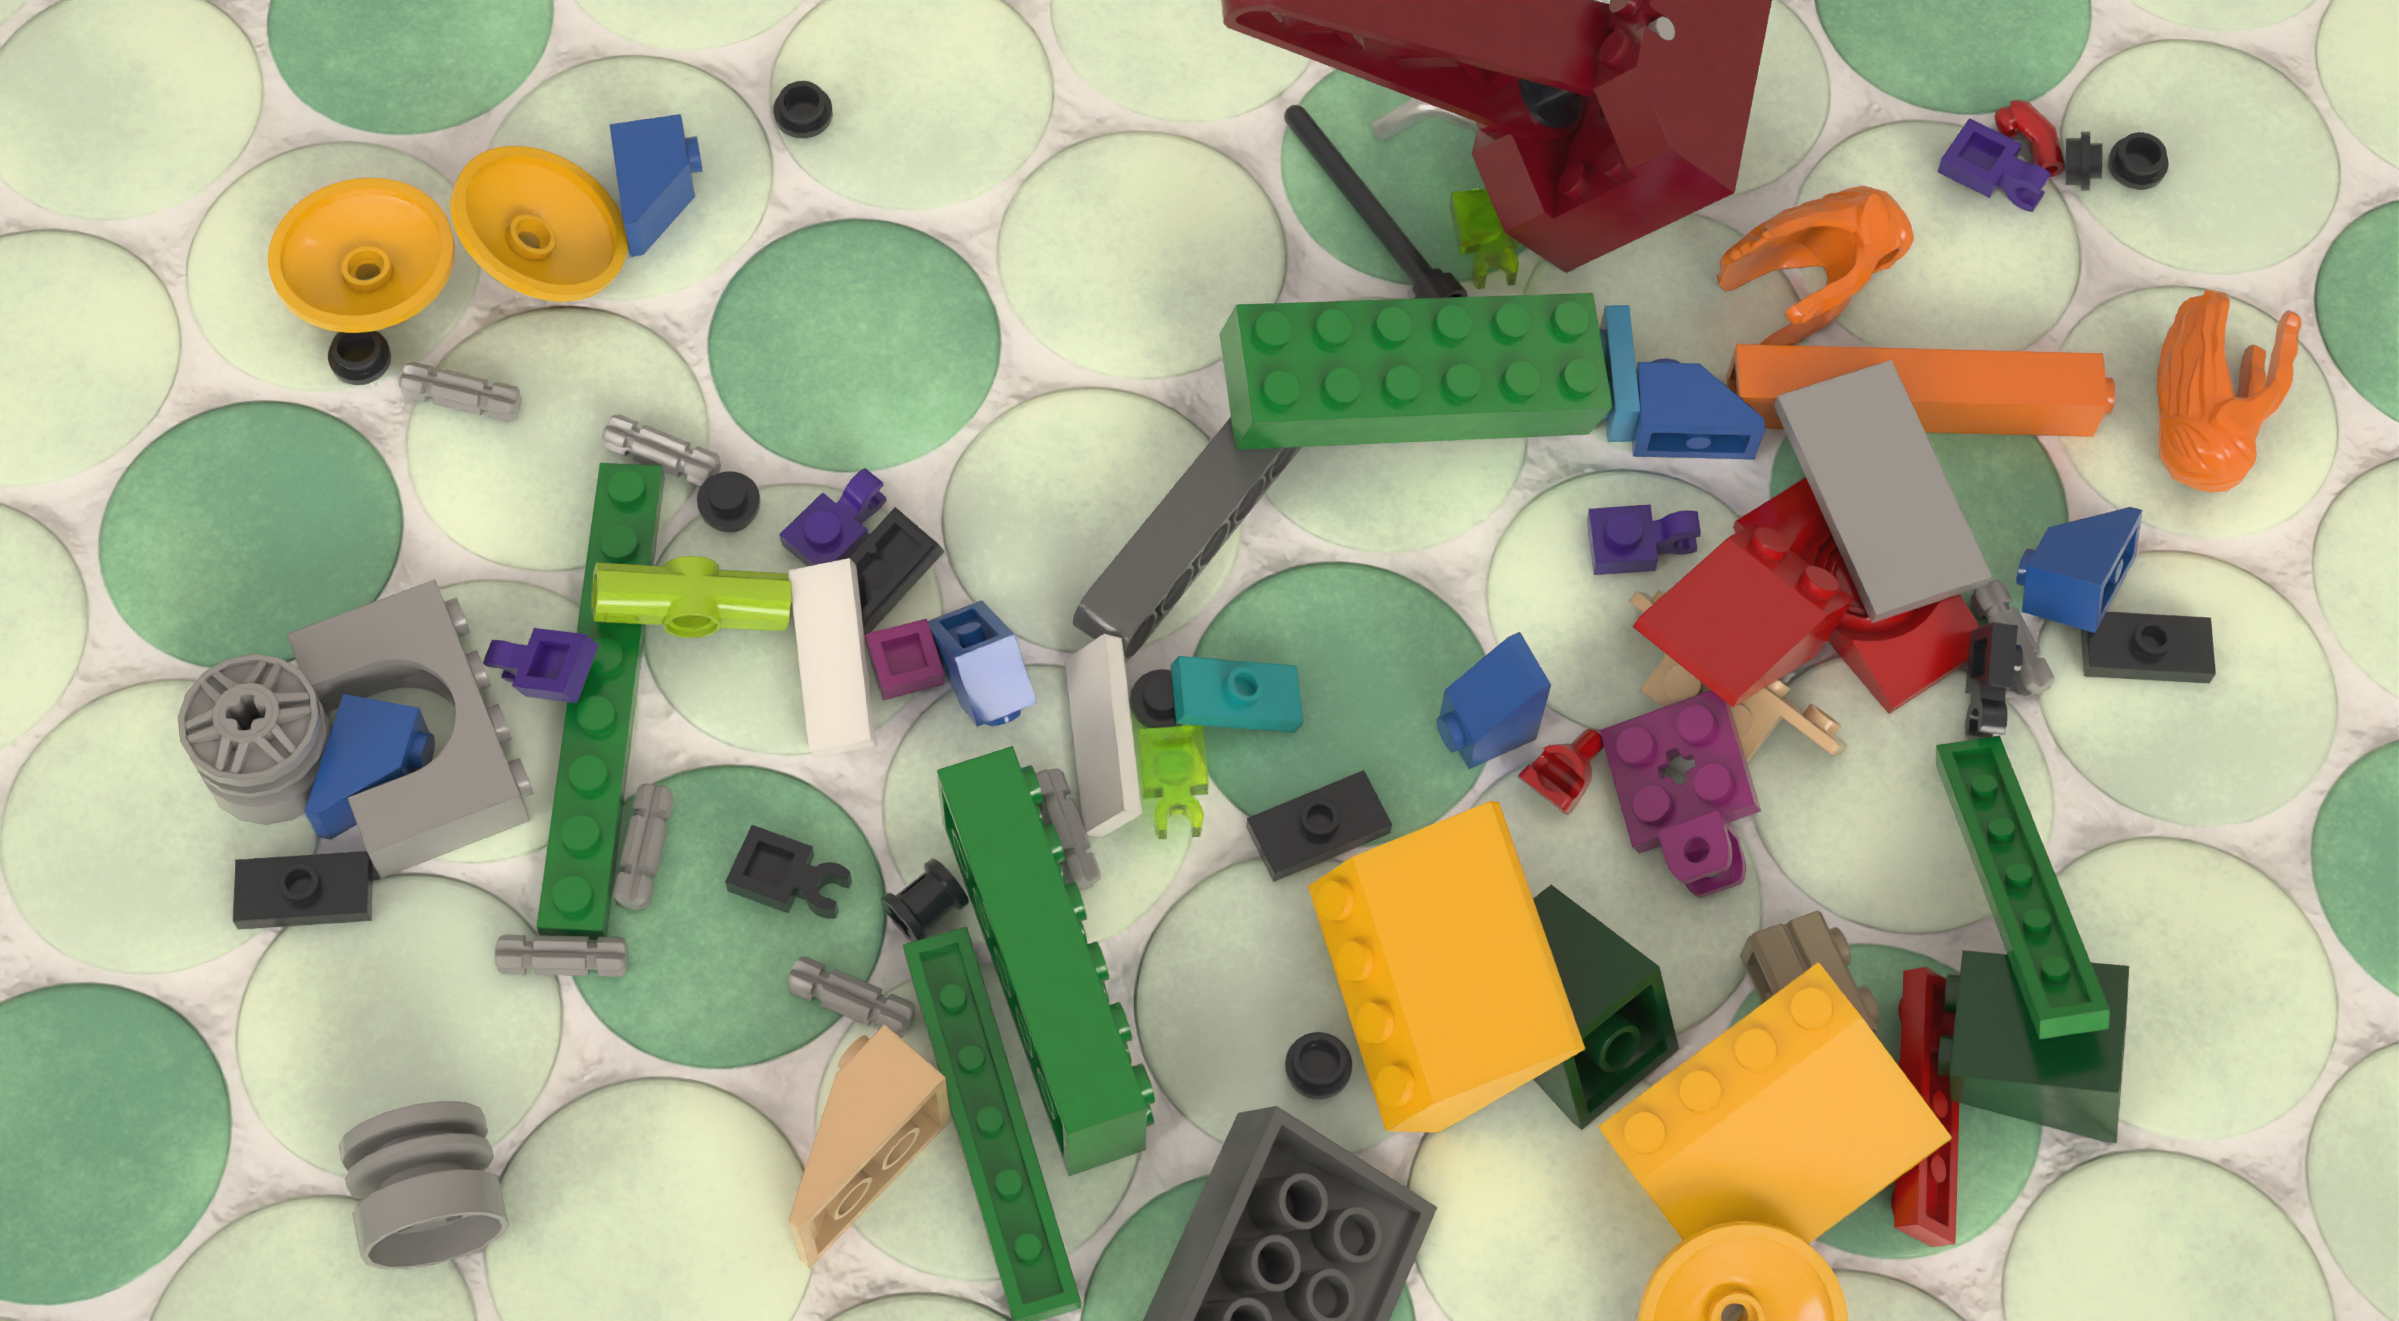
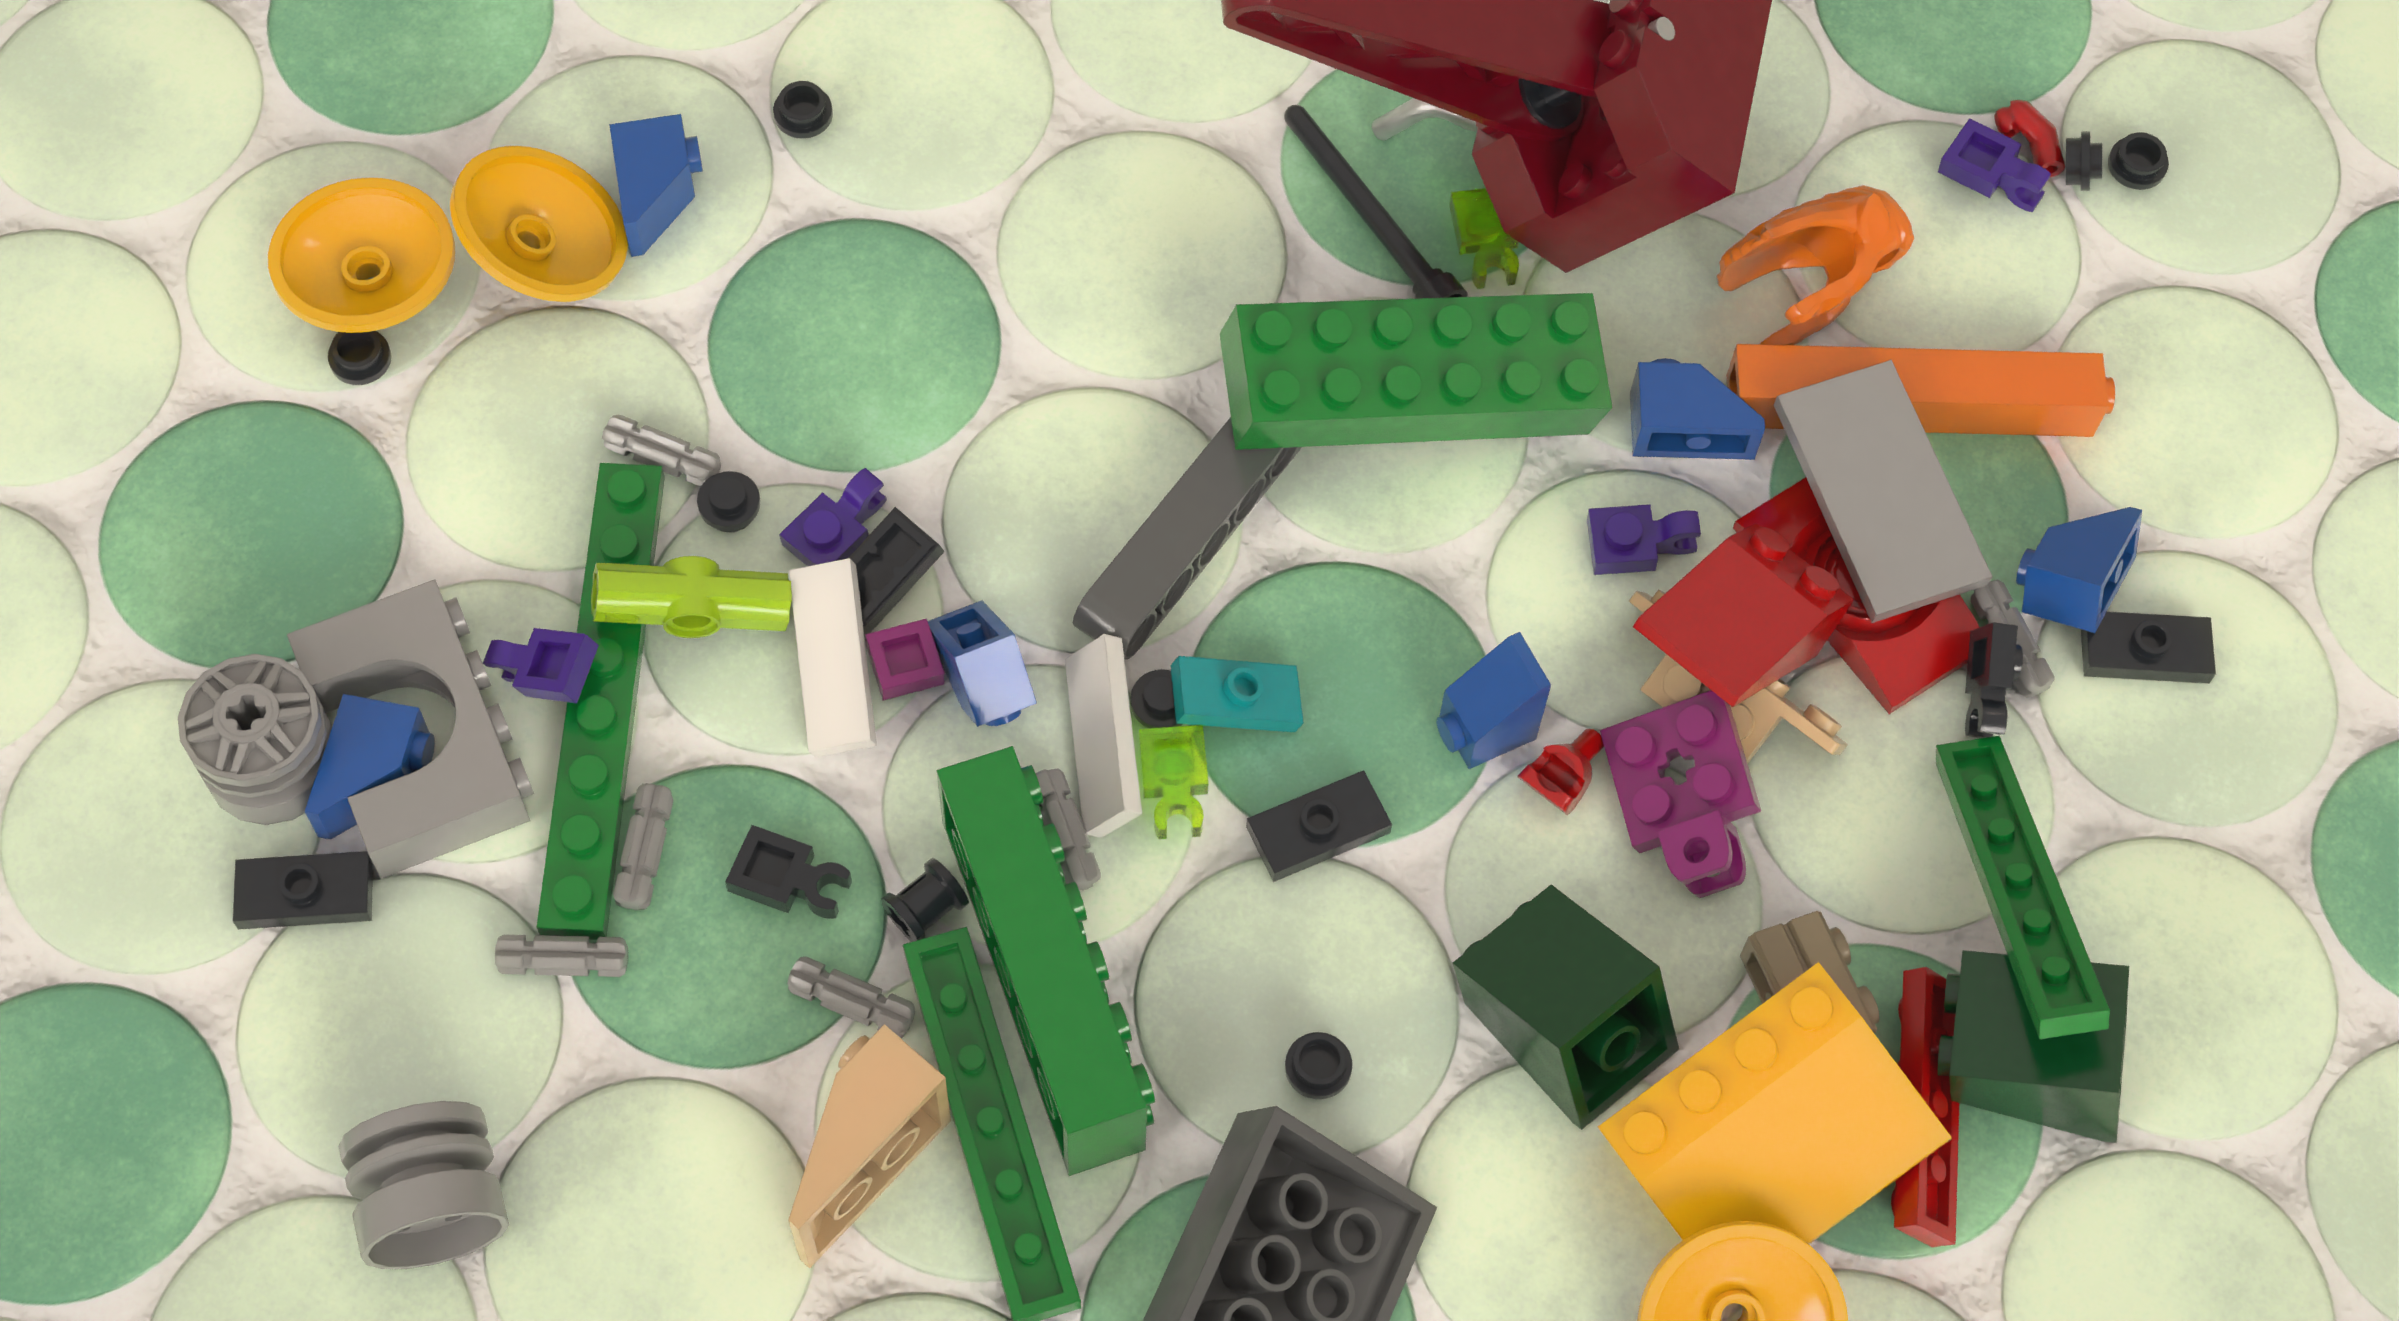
light grey axle [399,362,522,422] -> none
yellow slope [1308,801,1585,1133] -> none
dark azure plate [1599,305,1640,442] -> none
orange hair [2157,289,2302,493] -> none

